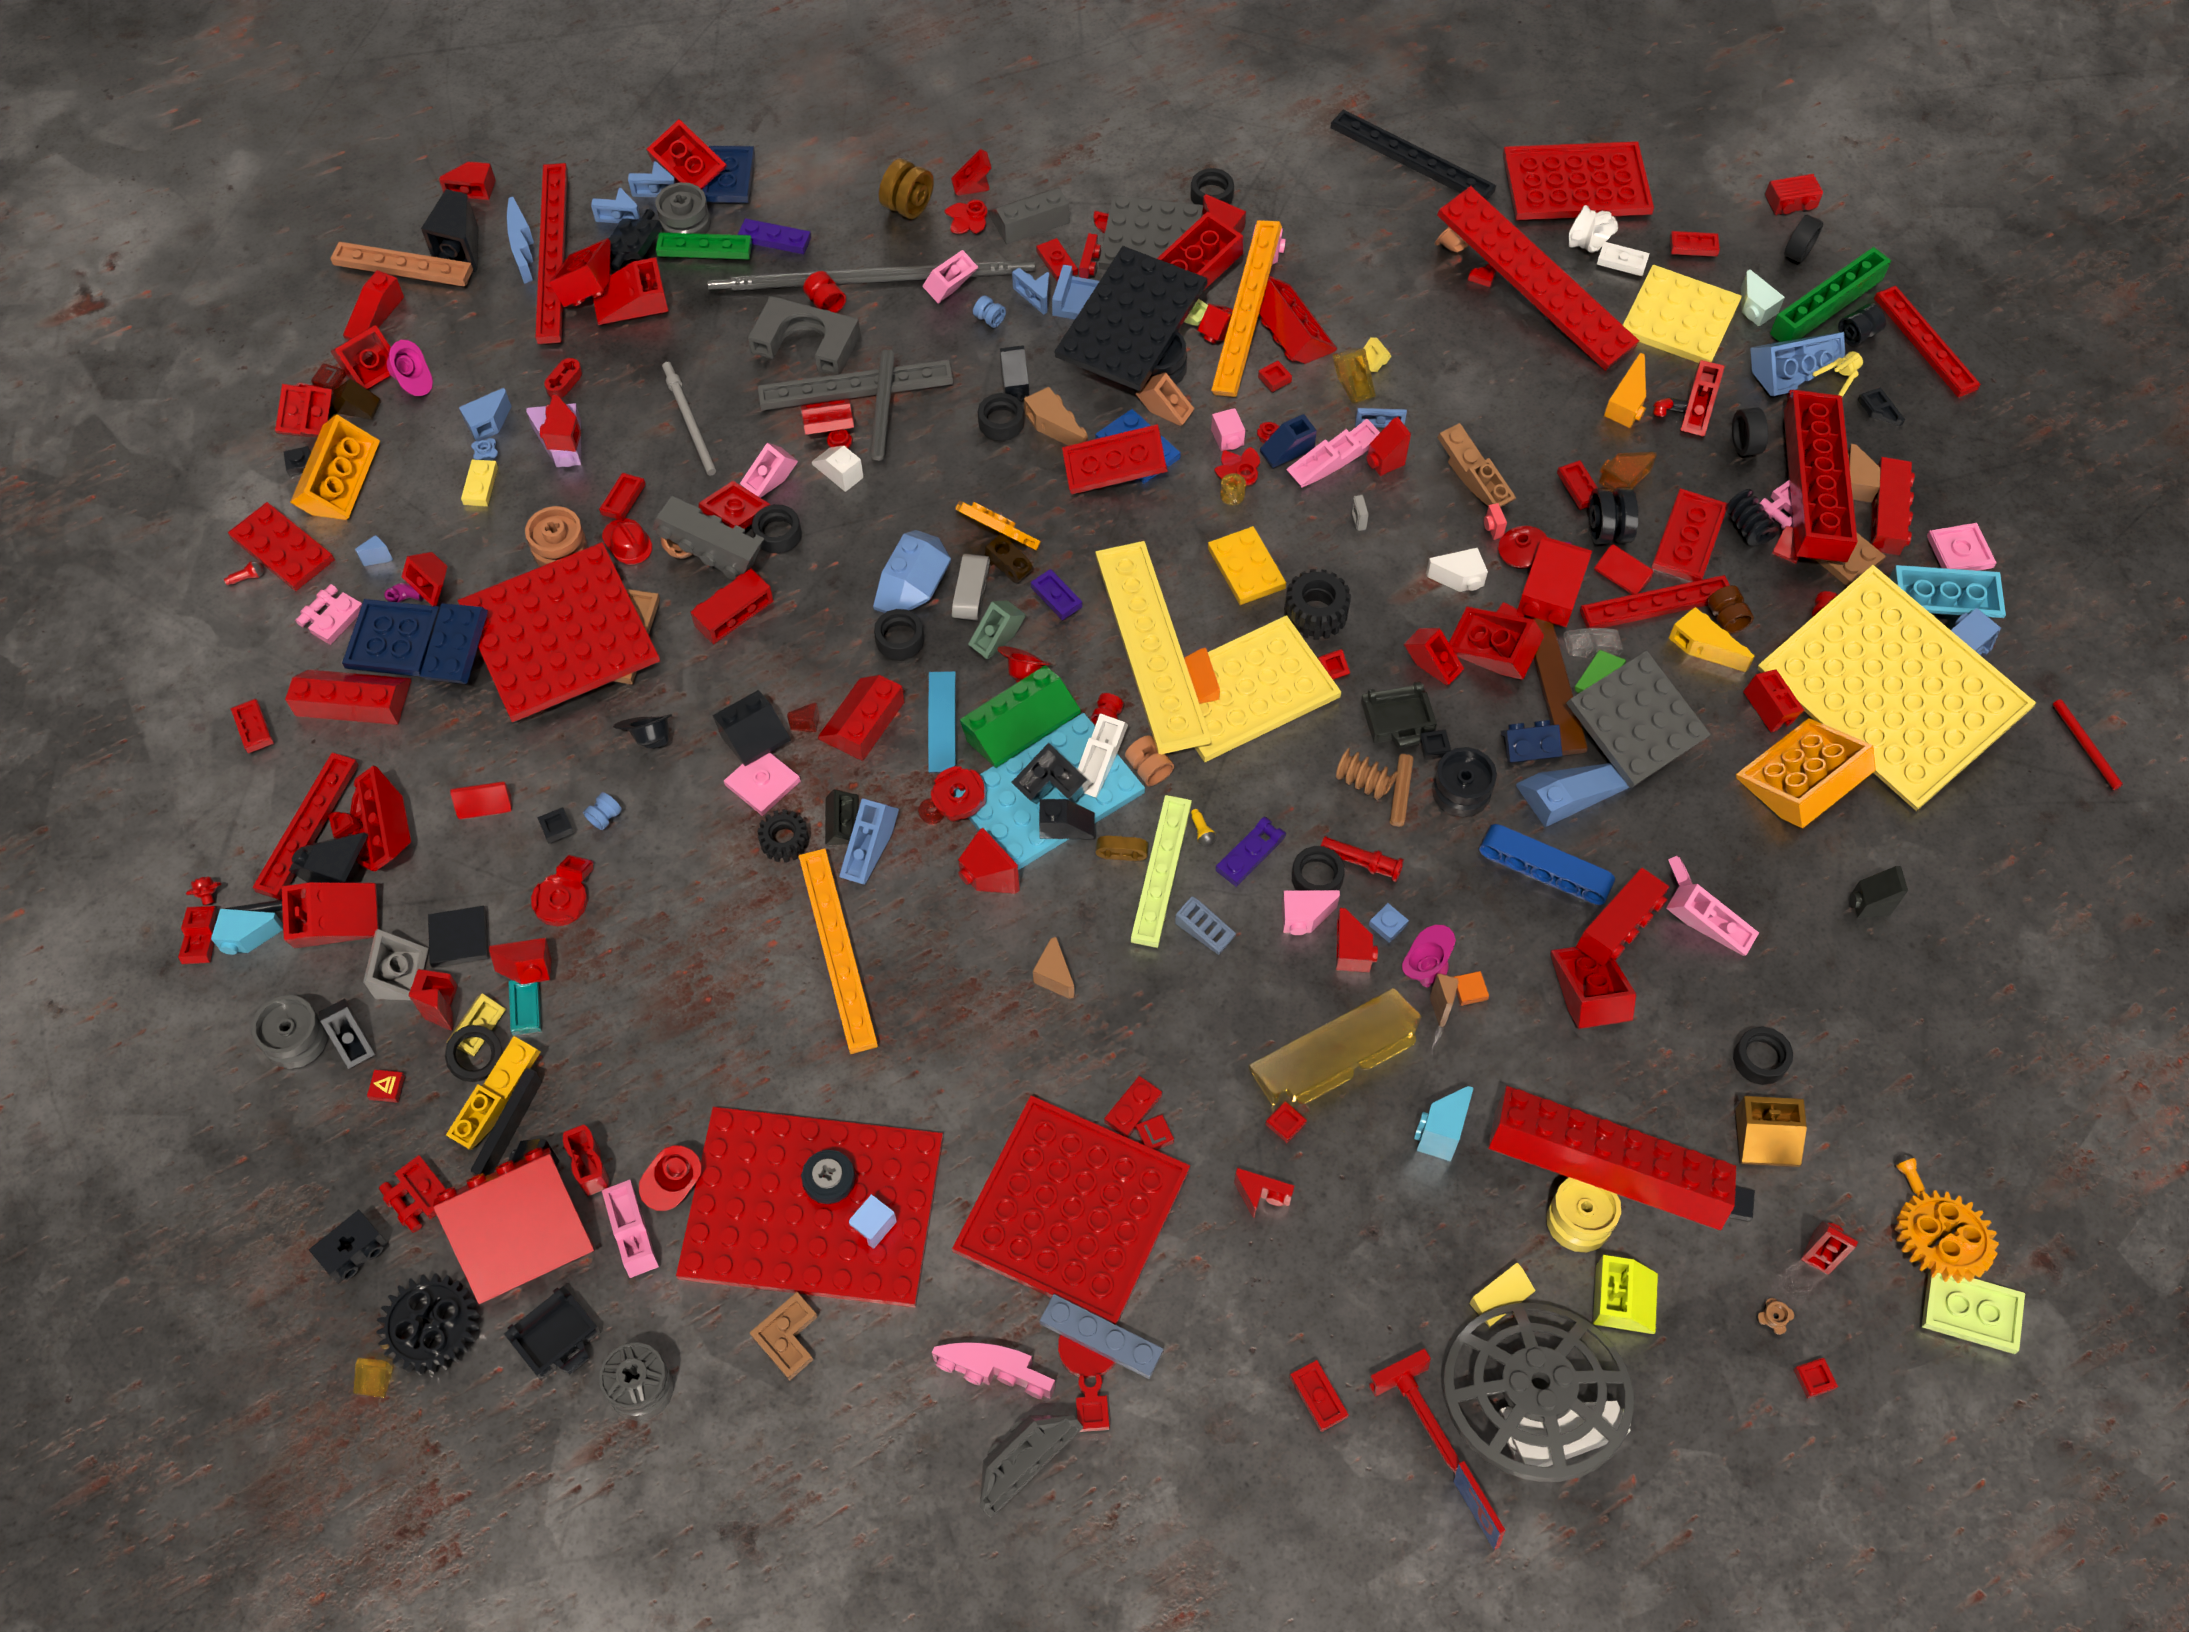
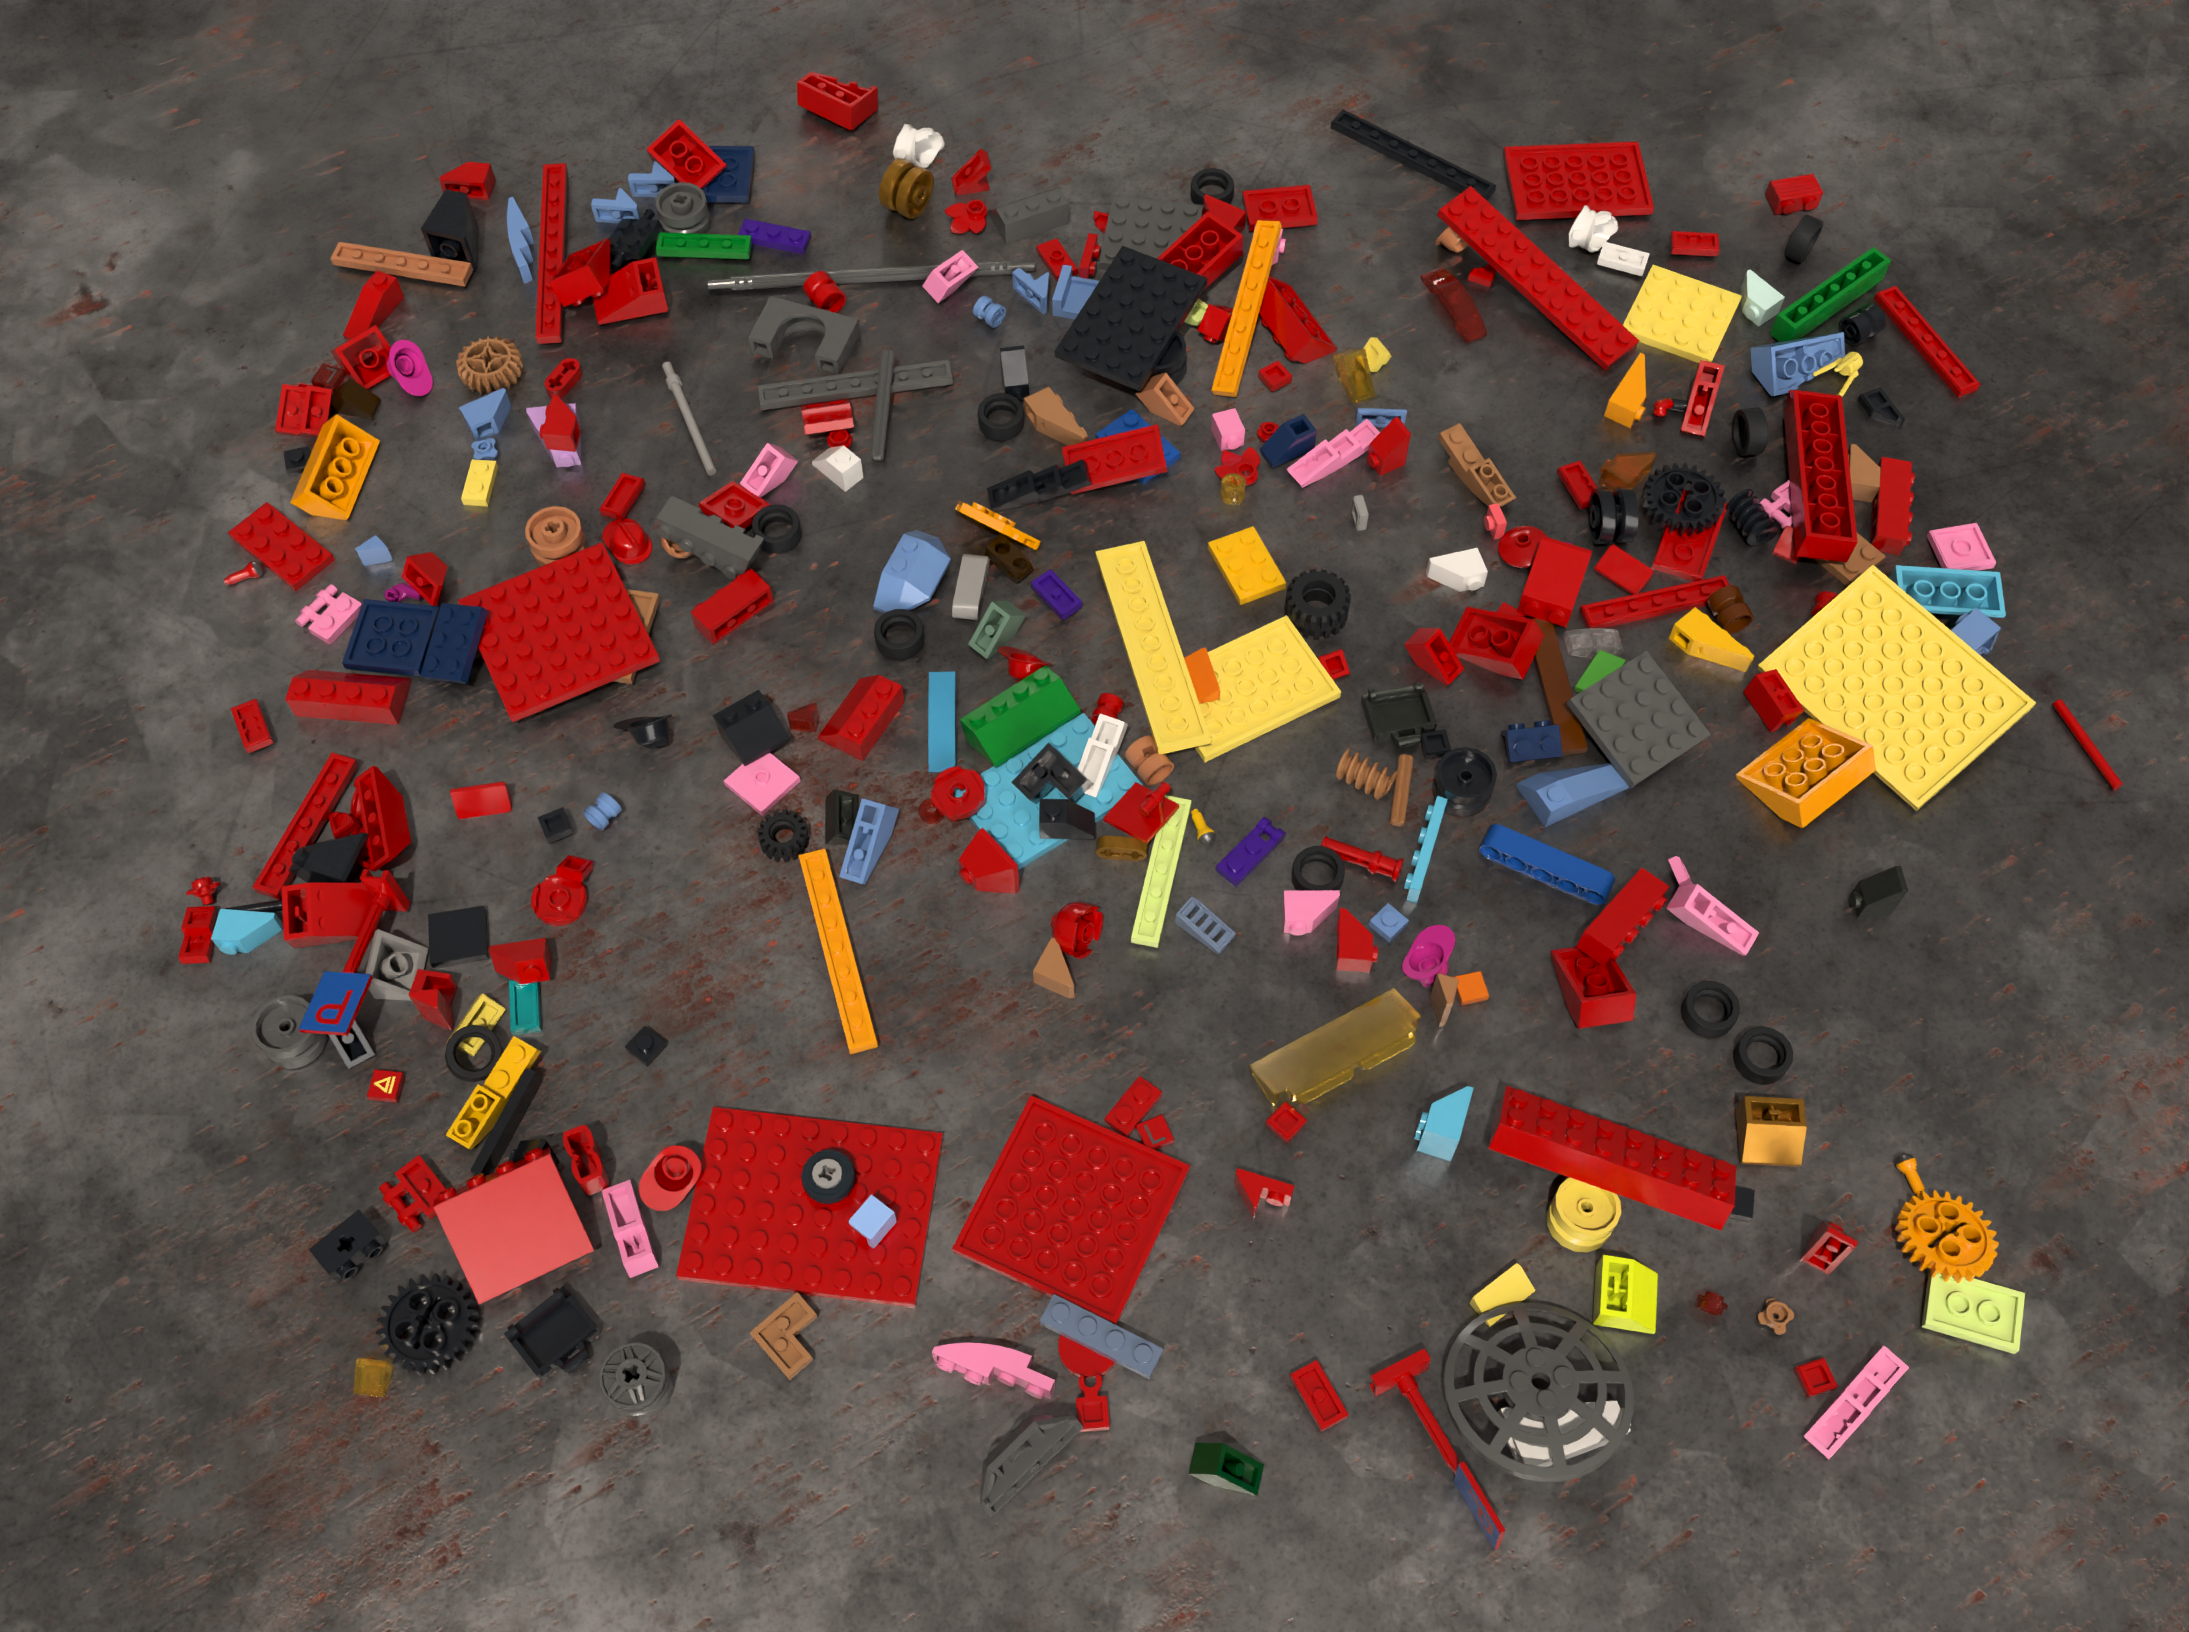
none -> piece [298,869,411,1036]
none -> medium nougat gear [456,335,523,395]
none -> black plate [625,1026,667,1067]
none -> red wedge [797,72,878,131]
none -> white piece [893,124,945,168]
none -> black slope [987,459,1092,511]
none -> red cylinder [1051,901,1103,959]
none -> red plate [1103,782,1179,844]
none -> dark green slope [1188,1443,1264,1496]
none -> red plate [1242,185,1318,231]
none -> medium azure plate [1404,796,1448,903]
none -> clear red slope [1420,268,1487,343]
none -> black gear [1641,463,1726,535]
none -> black tyre [1681,981,1740,1038]
none -> clear red plate [1697,1291,1728,1317]
none -> bright pink slope [1803,1345,1909,1459]

